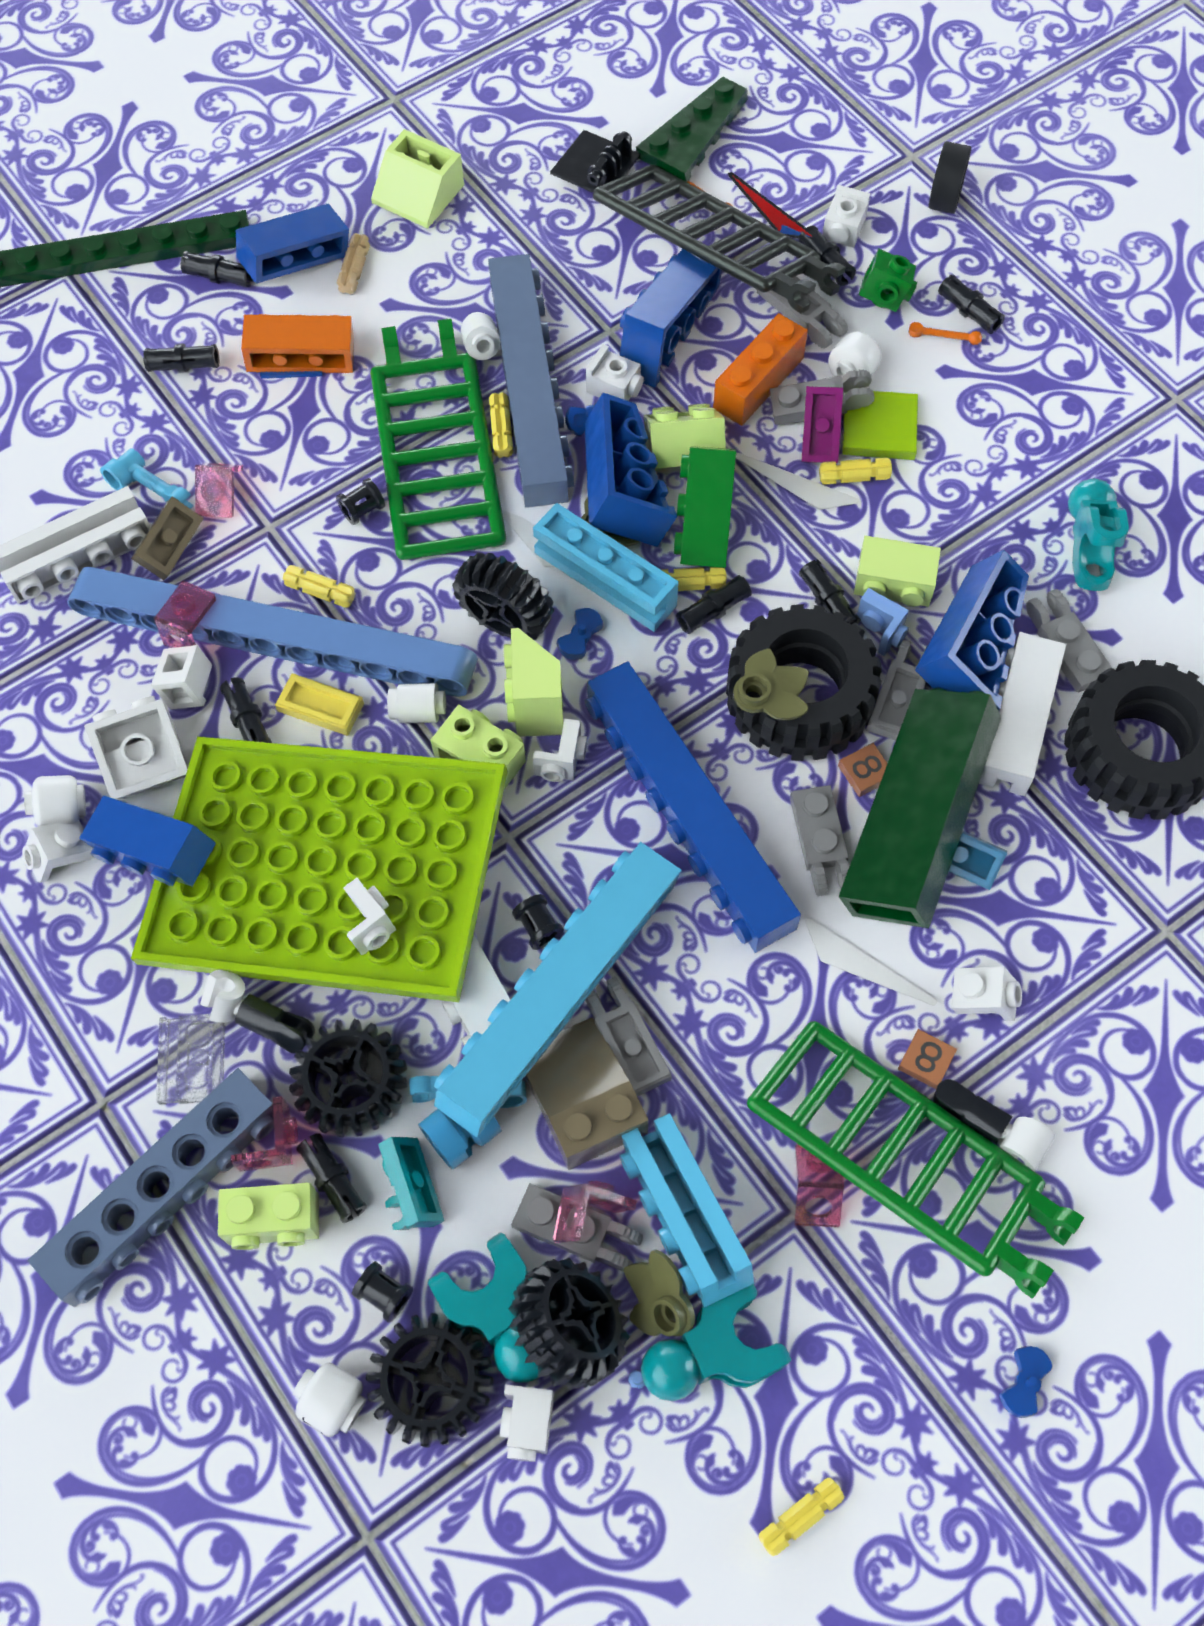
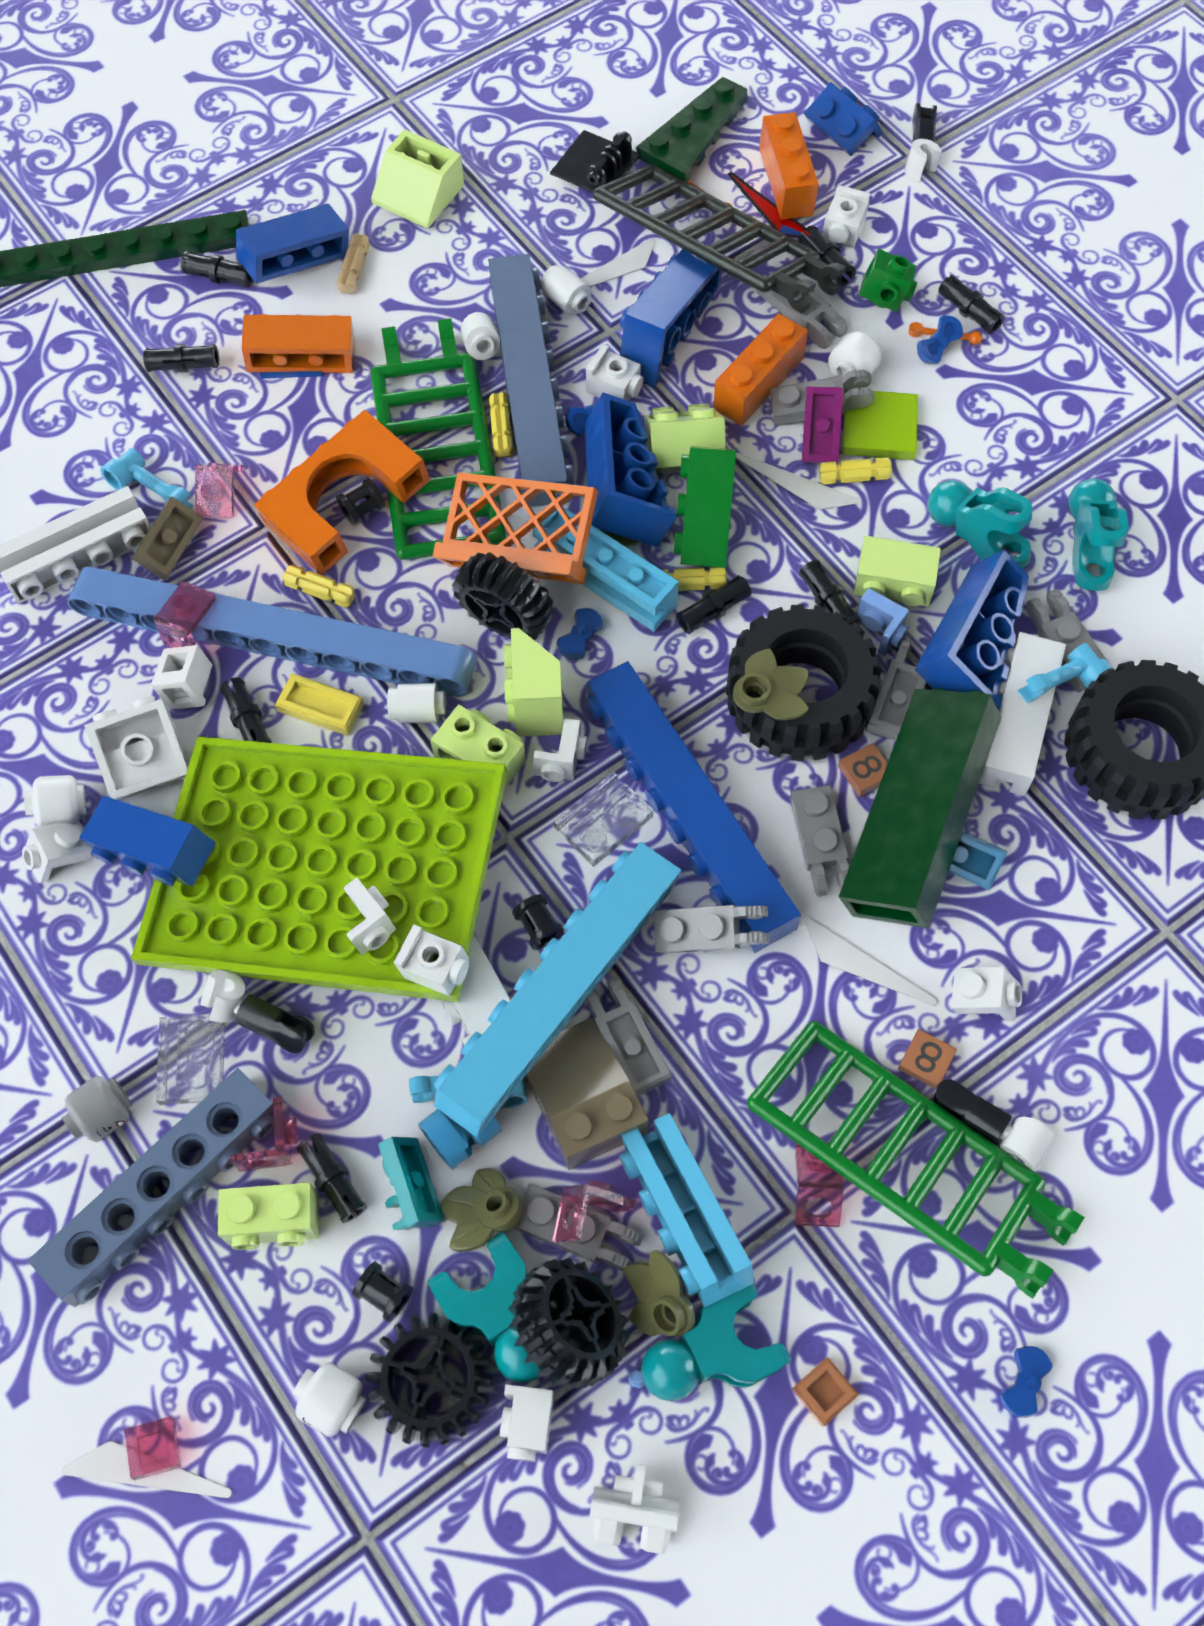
black gear [289,1018,408,1138] -> none
light yellow axle [758,1478,844,1556] -> none
black tyre [928,141,971,214] -> none
none -> white sticker [61,1441,232,1498]
none -> light grey head [62,1076,133,1142]
none -> clear pink tile [124,1416,182,1480]
none -> orange arch [254,409,431,575]
none -> white brick [394,925,469,997]
none -> orange fence [432,472,598,585]
none -> olive plate [440,1168,523,1252]
none -> white brick [540,265,591,316]
none -> clear plate [553,771,653,867]
none -> white sticker [580,238,655,287]
none -> white hips [589,1463,680,1554]
none -> light grey hinge [654,905,769,954]
none -> orange brick [759,112,819,220]
none -> nougat tile [791,1357,859,1428]
none -> blue bracket [803,82,883,156]
none -> piece [904,102,942,183]
none -> blue piece [916,315,963,364]
none -> teal piece [927,480,1032,569]
none -> medium azure brick [1017,643,1112,703]

